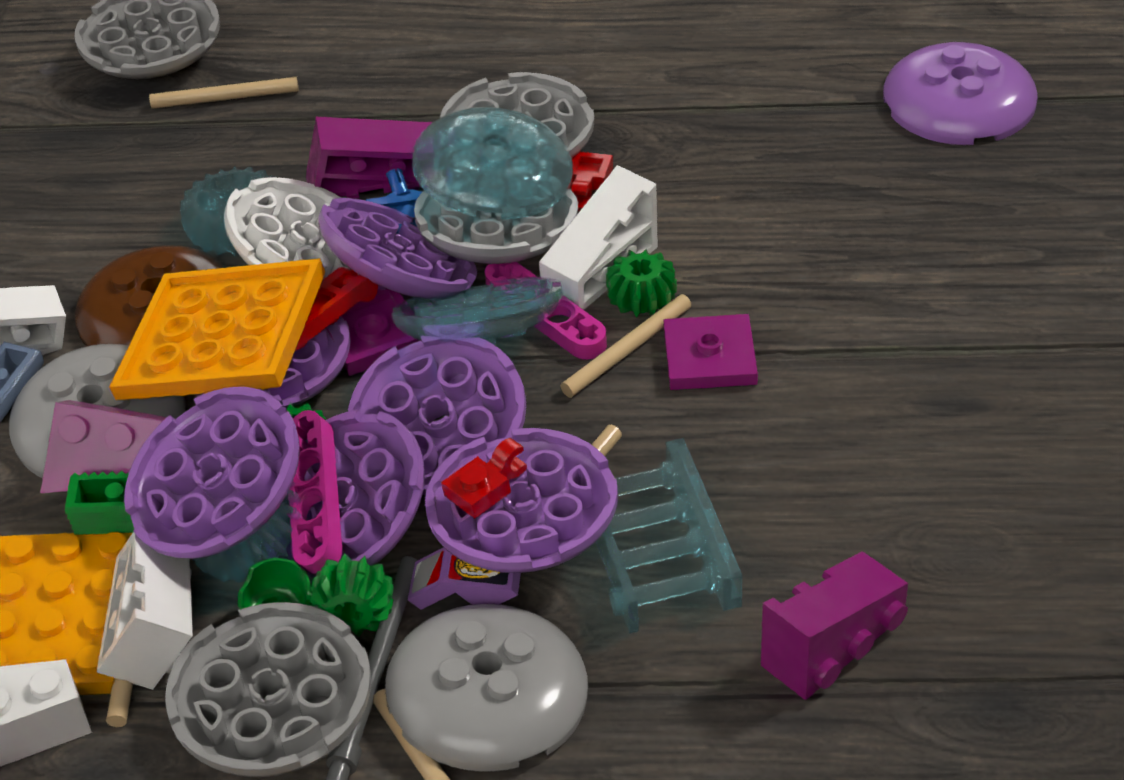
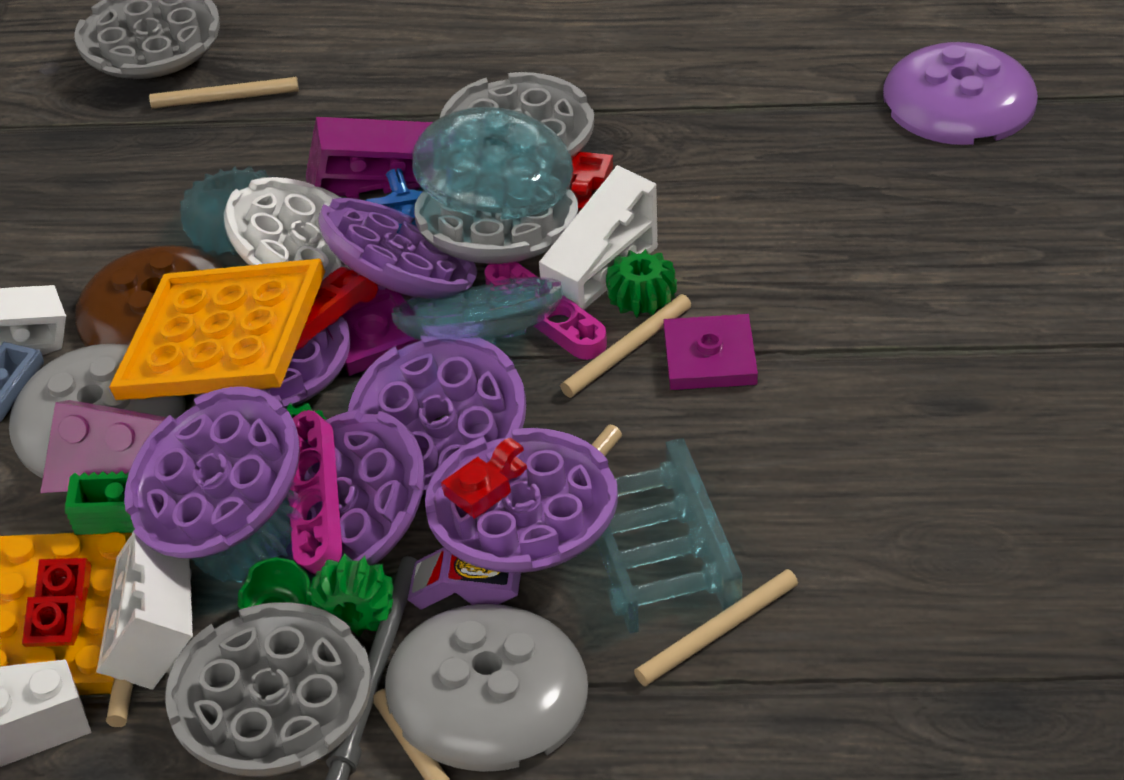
magenta wedge [761,551,908,700] -> none
none -> red slope [22,558,92,647]
none -> tan bar [634,569,798,686]

